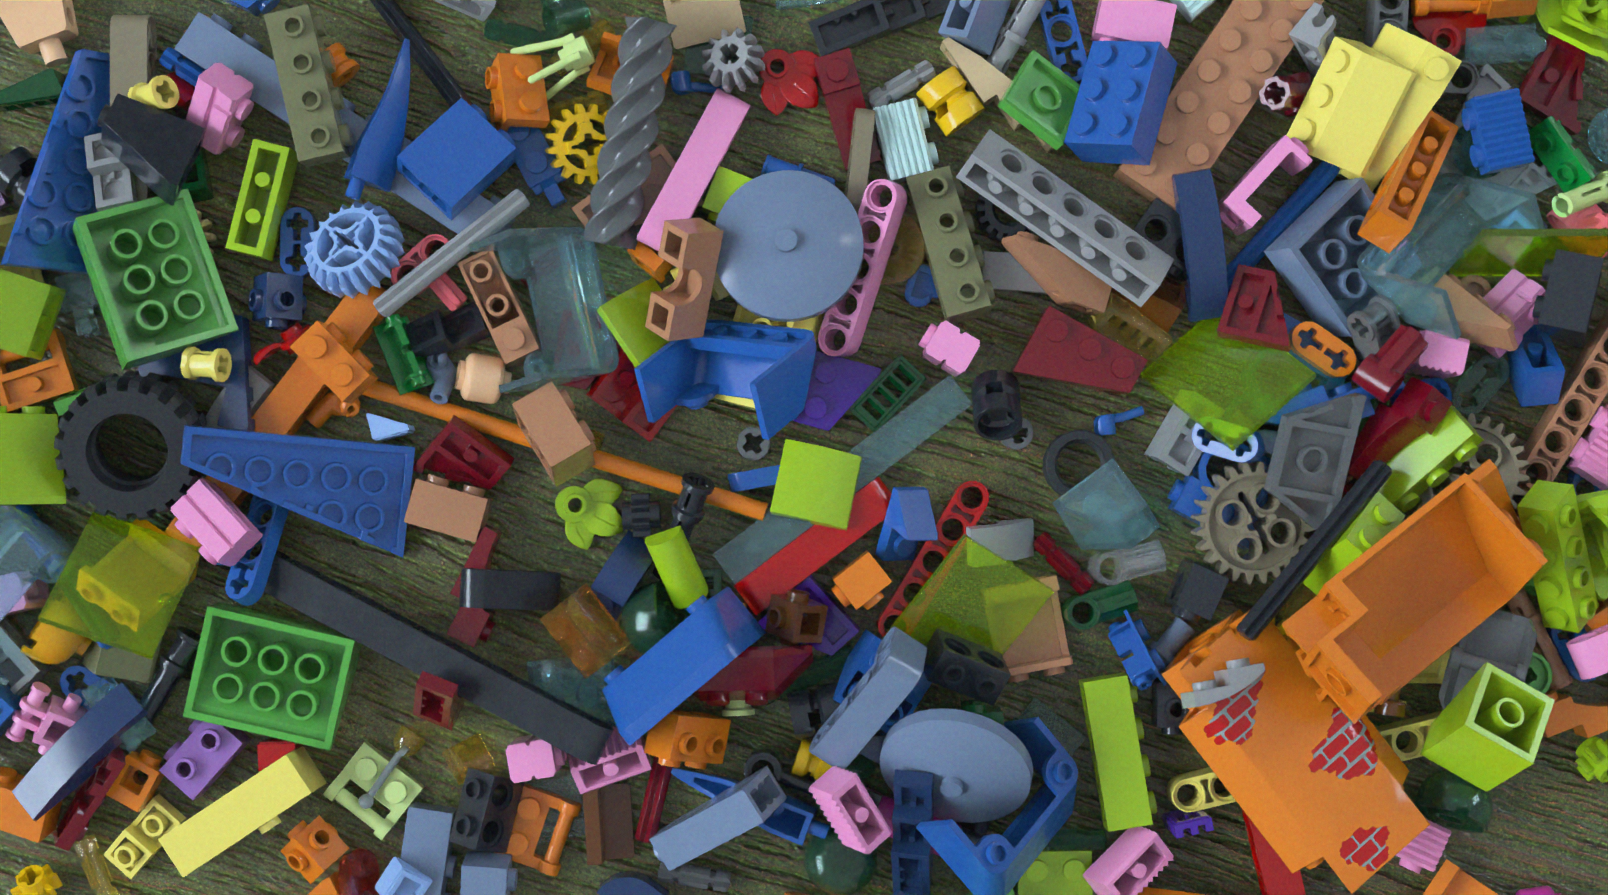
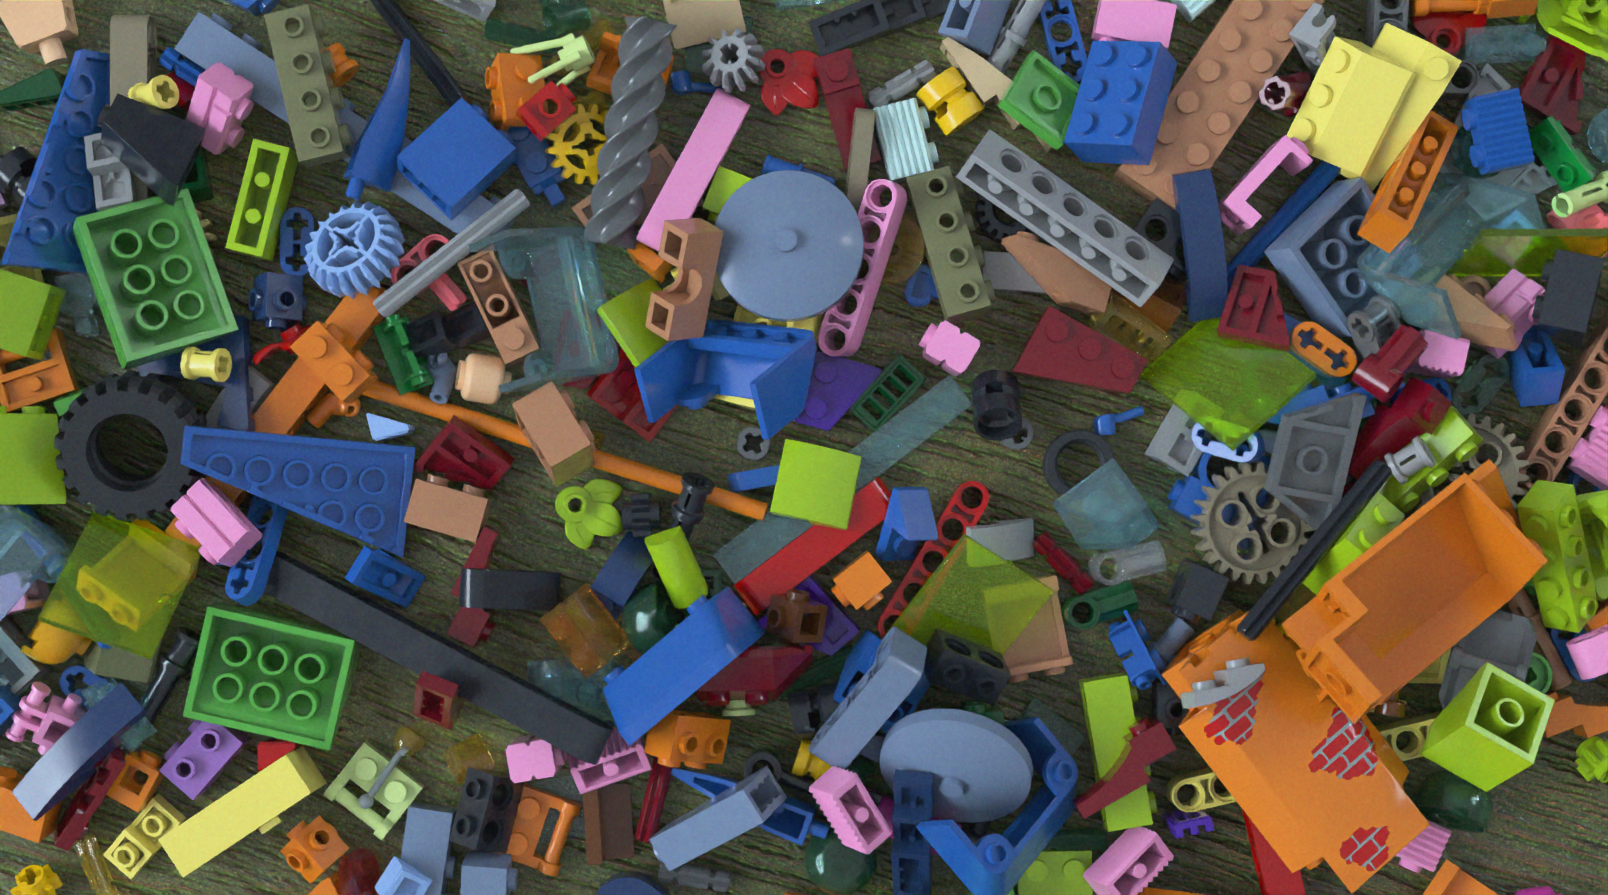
none -> blue slope [345,545,426,608]
none -> red brick [516,81,577,142]
none -> dark red slope [1072,717,1177,819]
none -> light grey bush [1384,436,1436,485]

